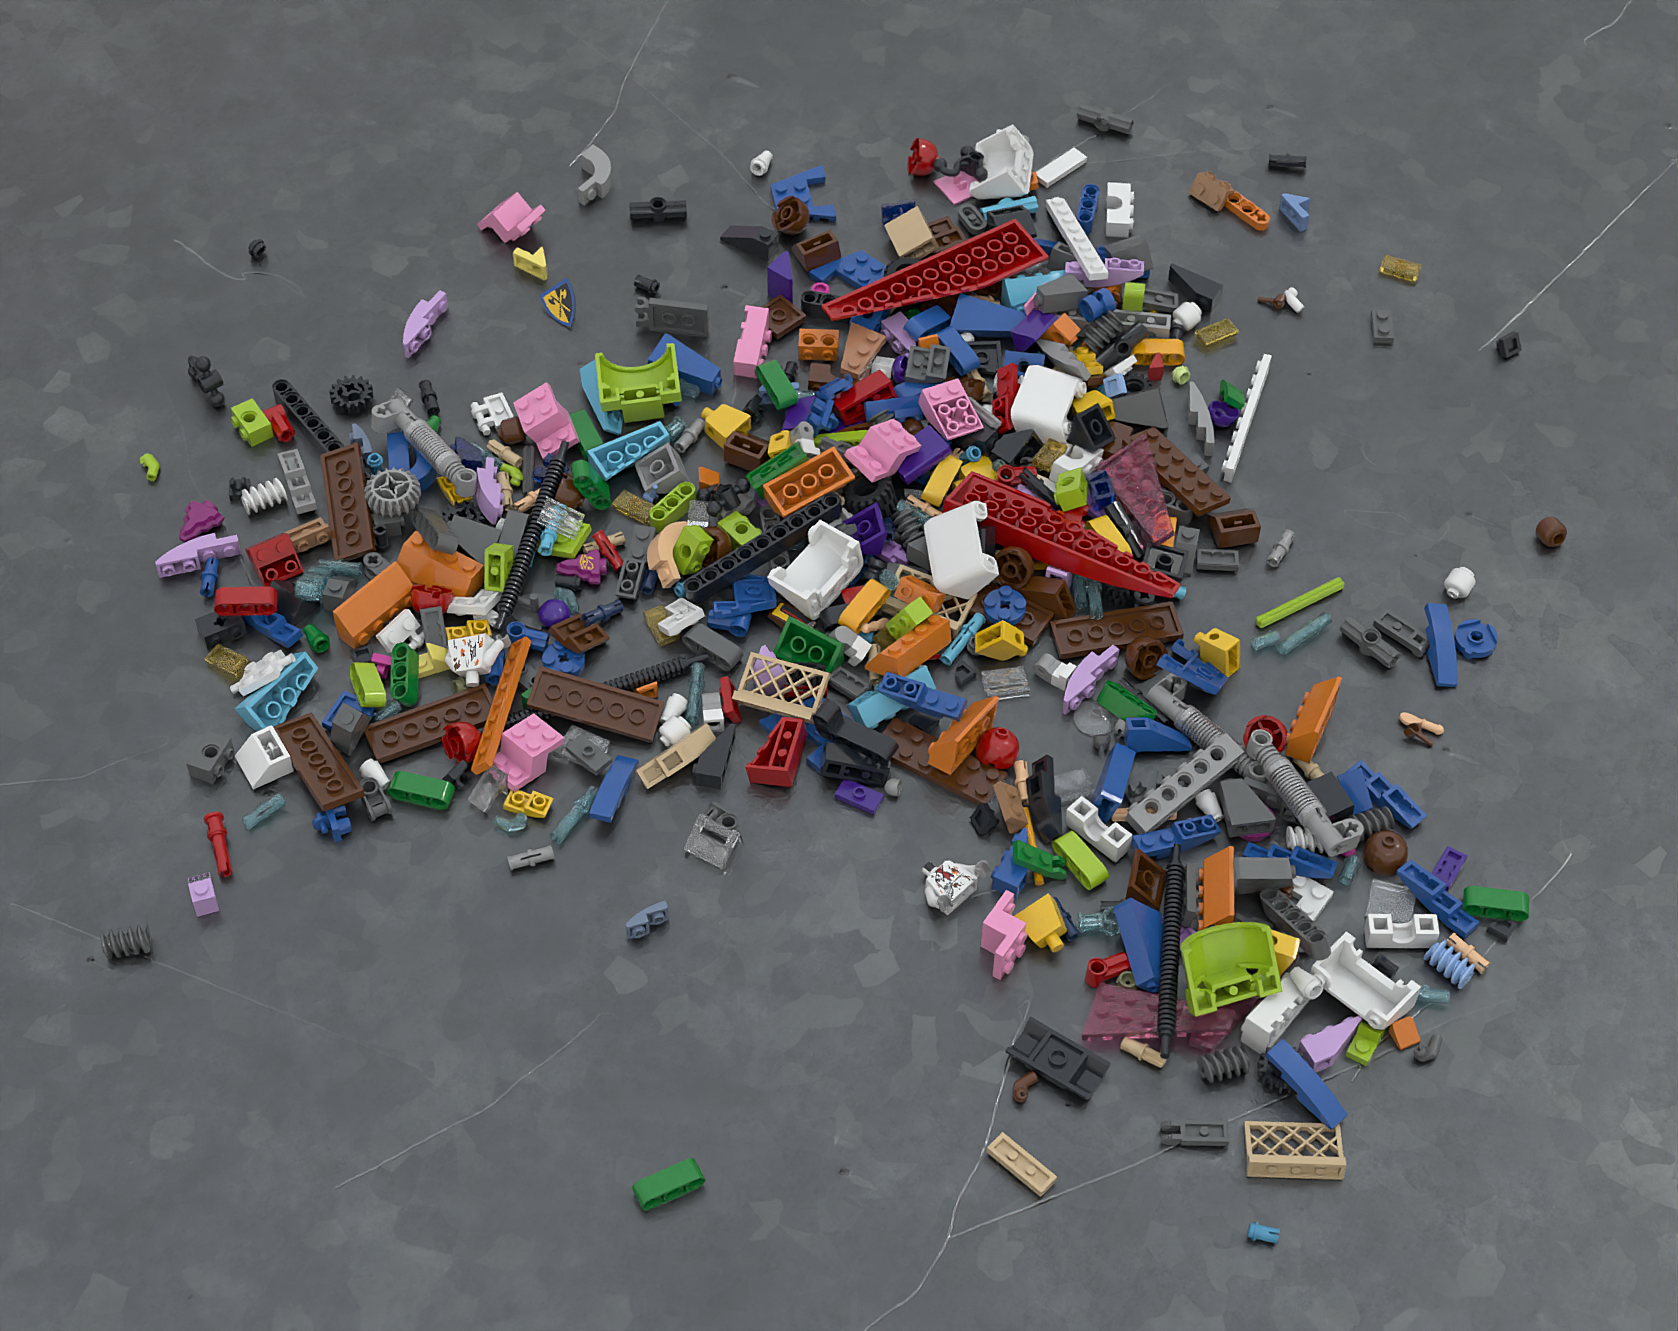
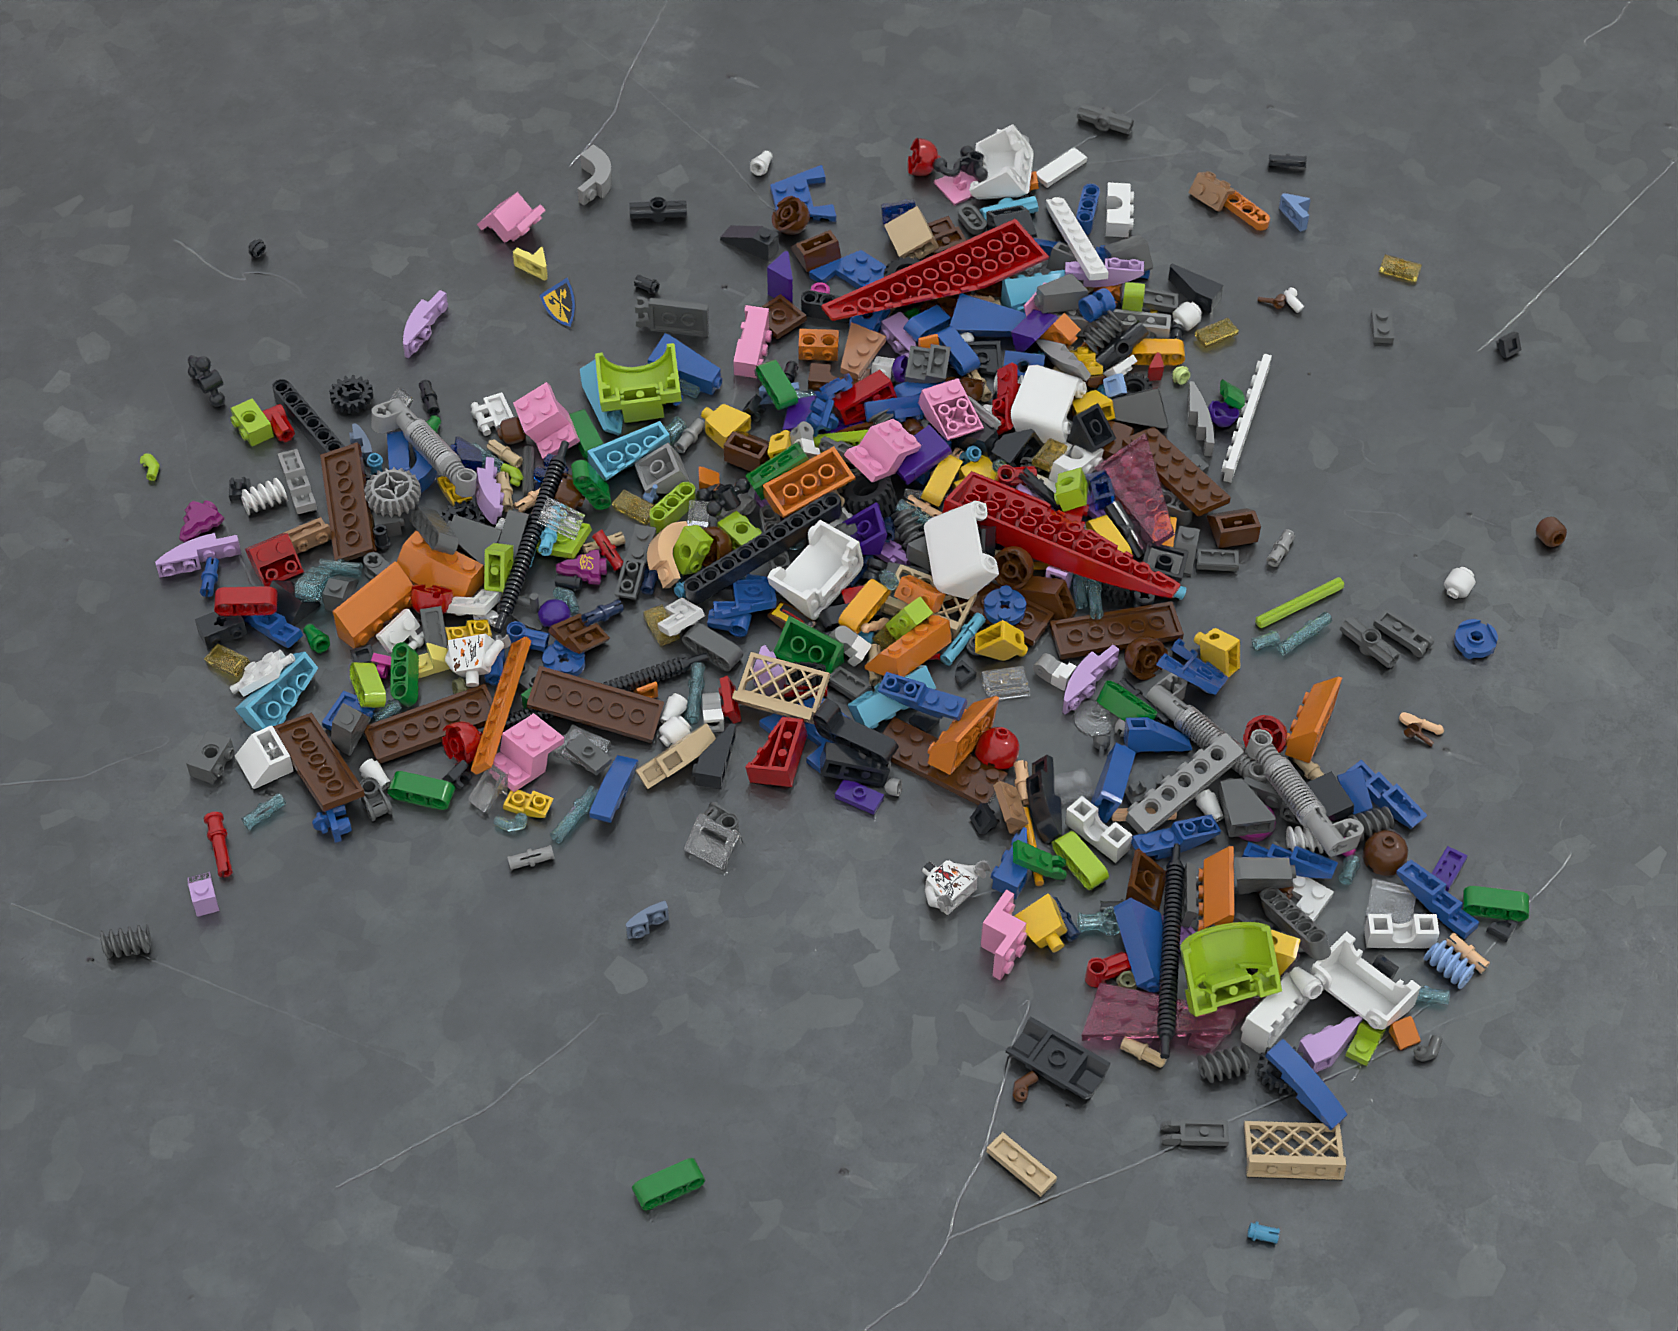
blue slope [1424,603,1458,687] -> none

